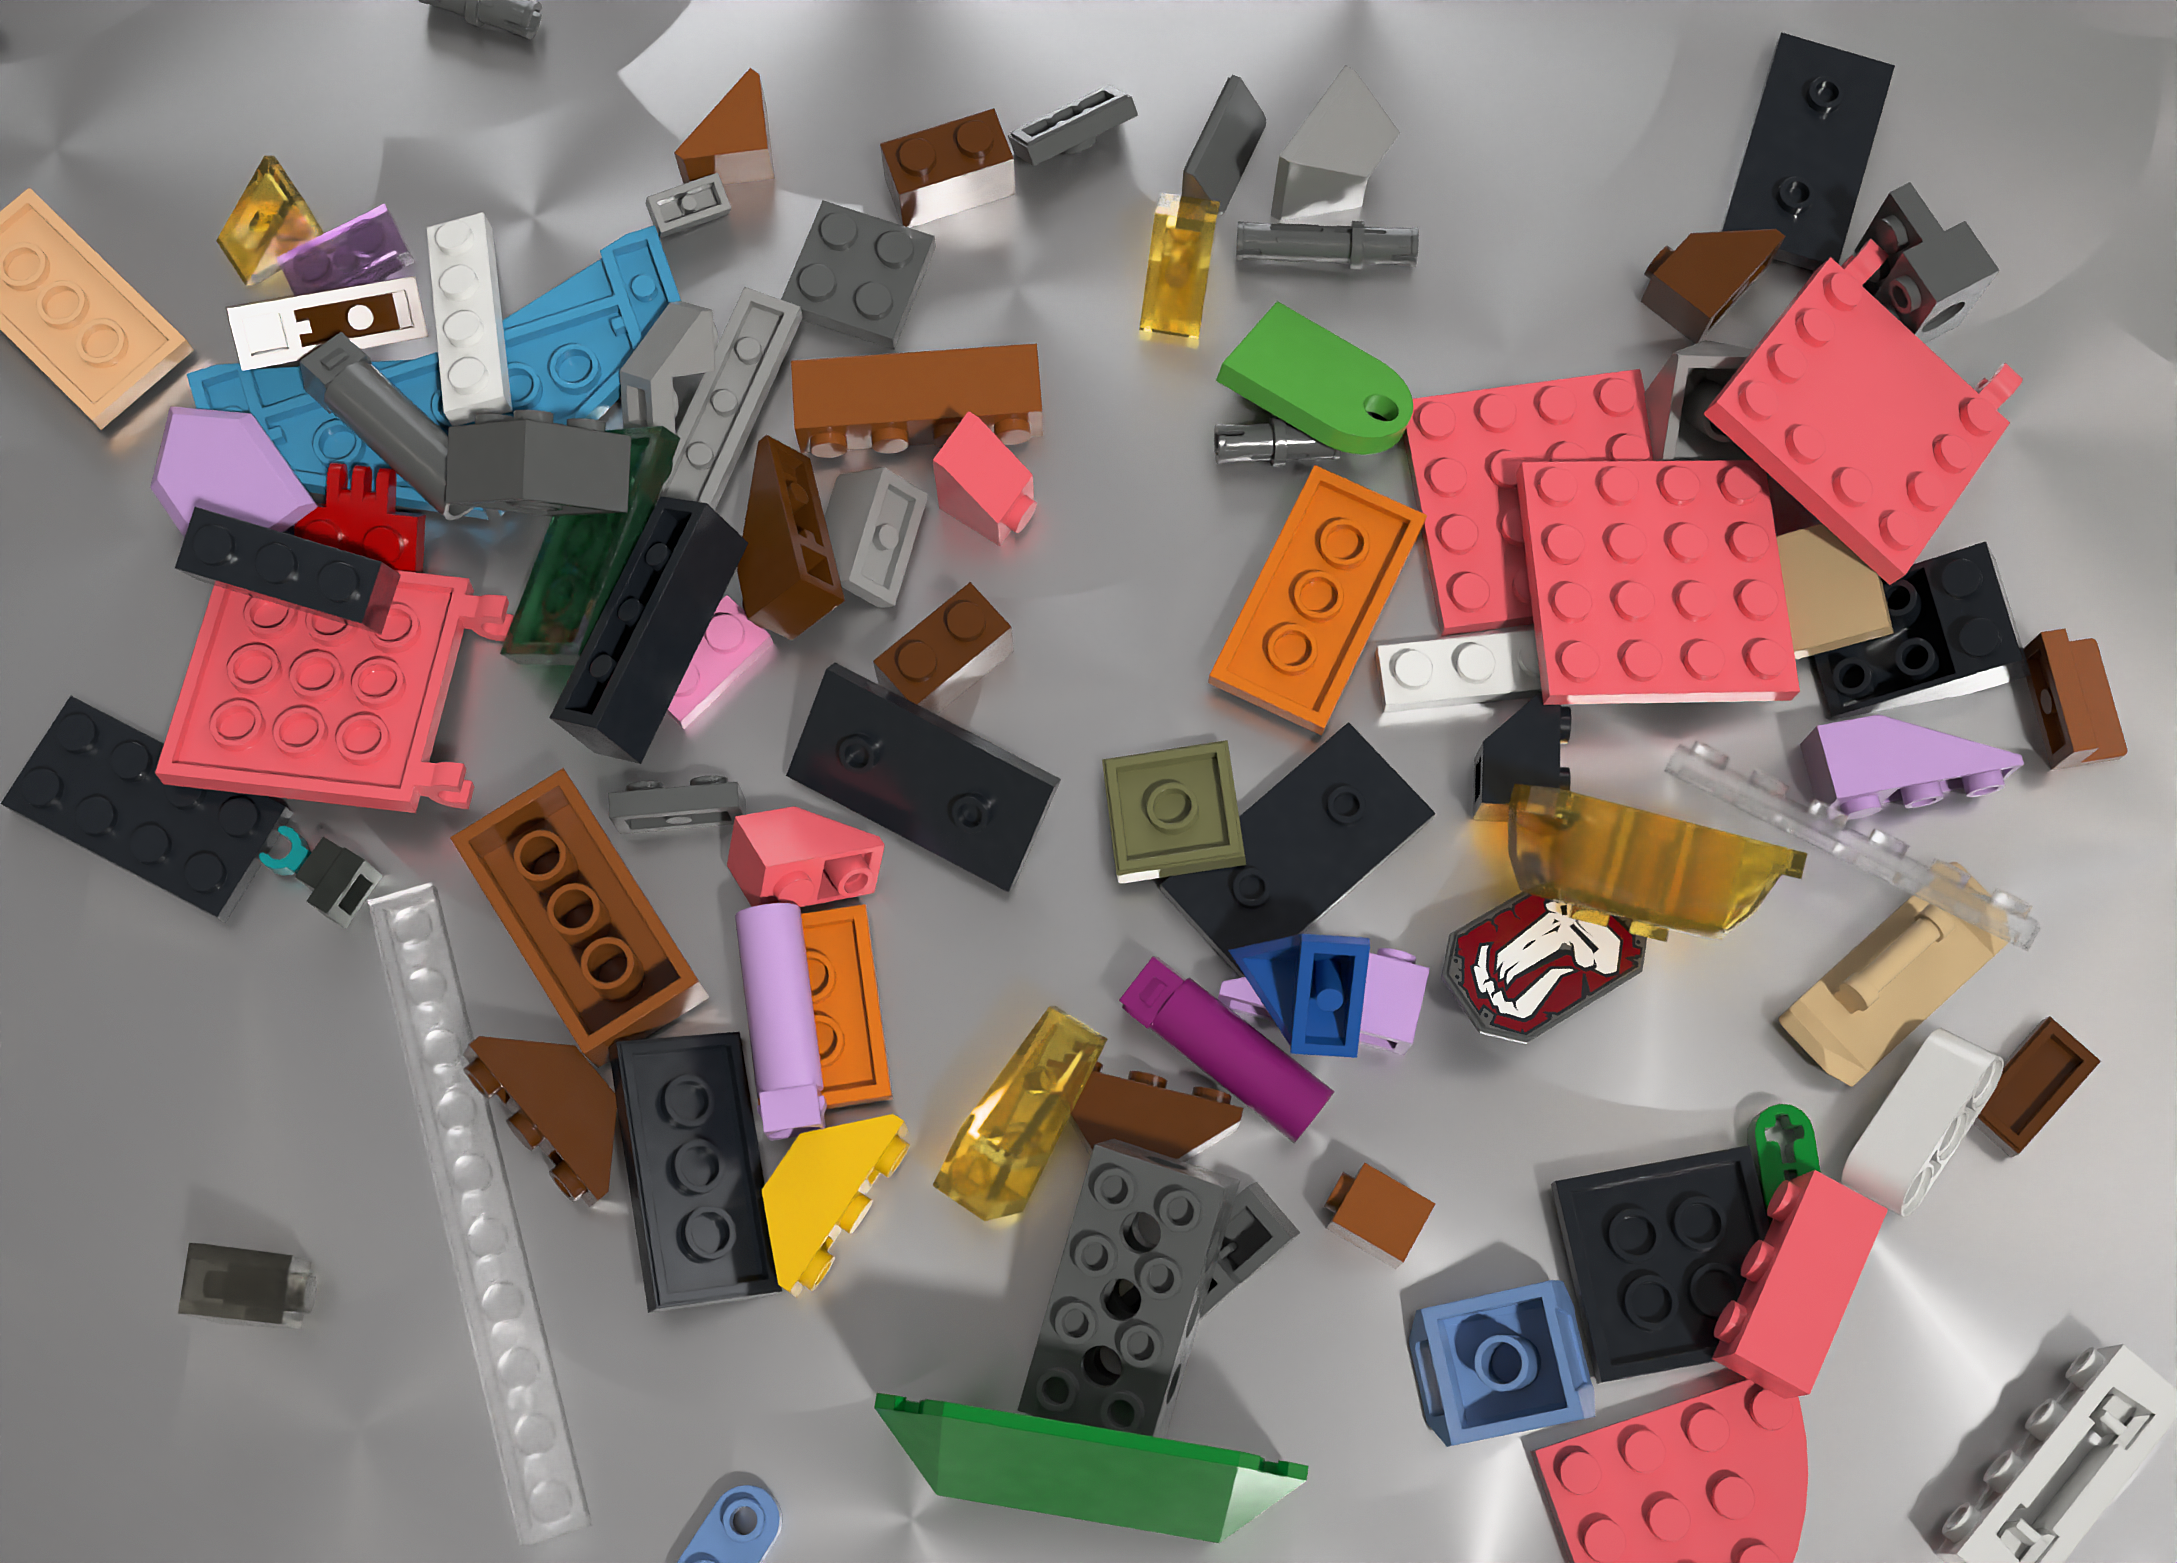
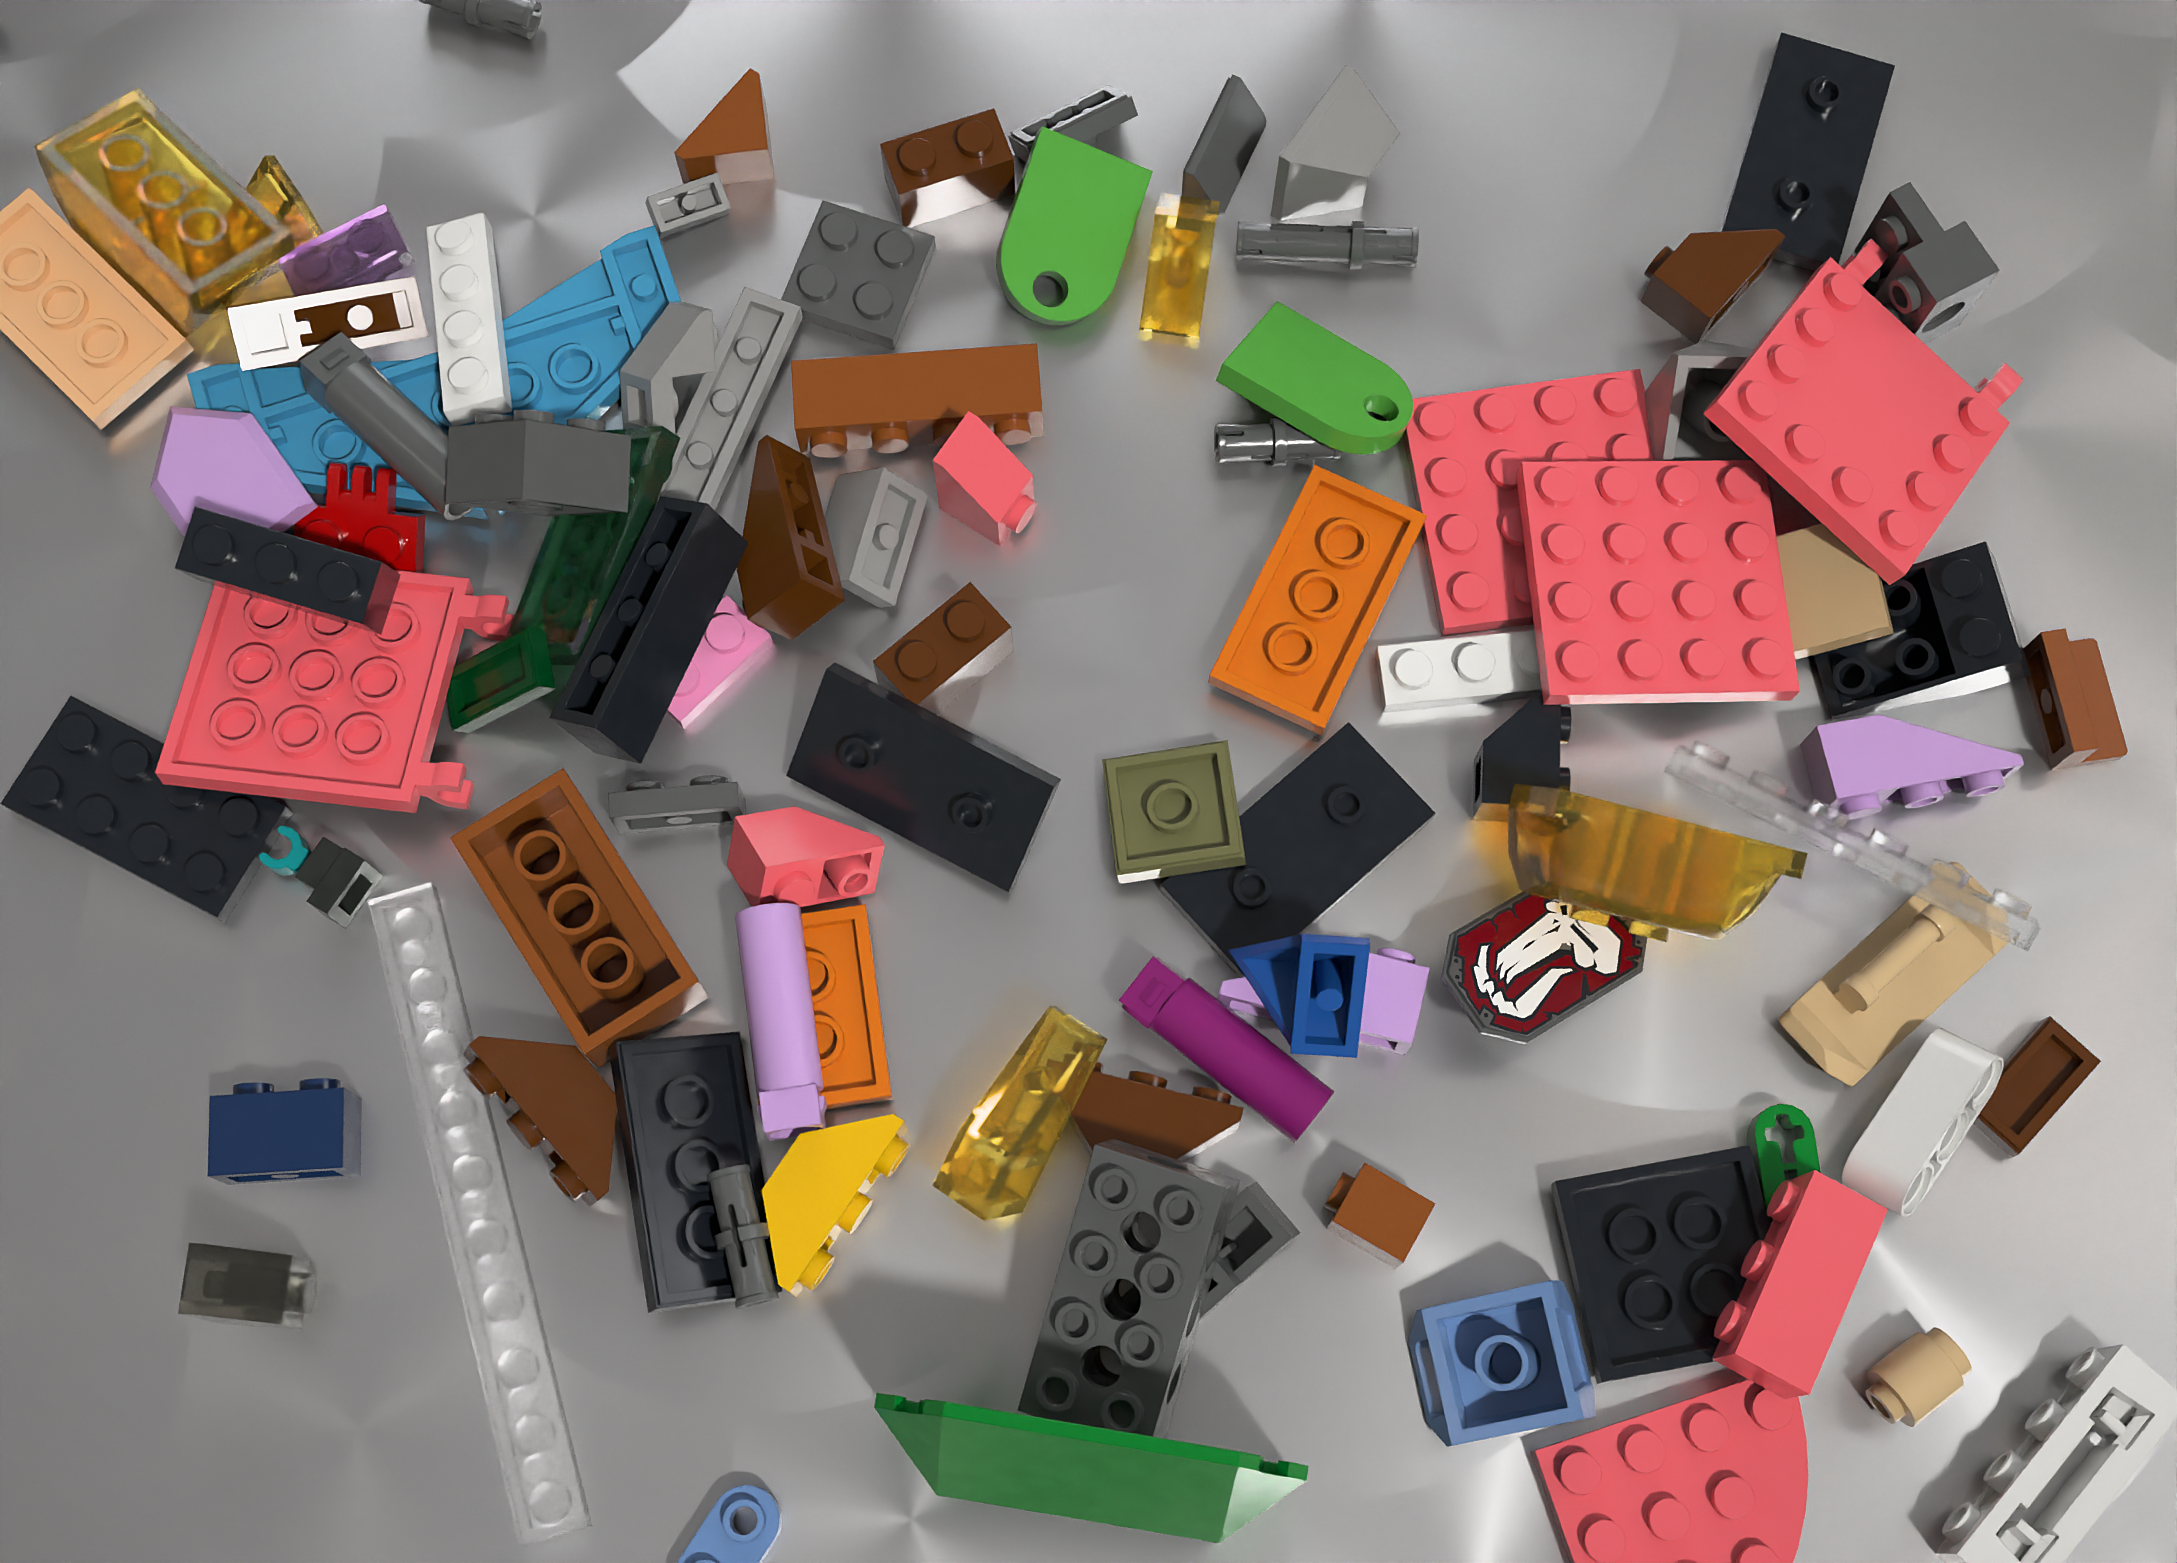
none -> clear yellow windscreen [34,88,295,338]
none -> dark blue brick [207,1078,362,1185]
none -> dark green tile [447,626,556,733]
none -> dark grey pin [706,1164,779,1309]
none -> bright green tile [996,126,1153,326]
none -> tan brick [1866,1327,1972,1427]

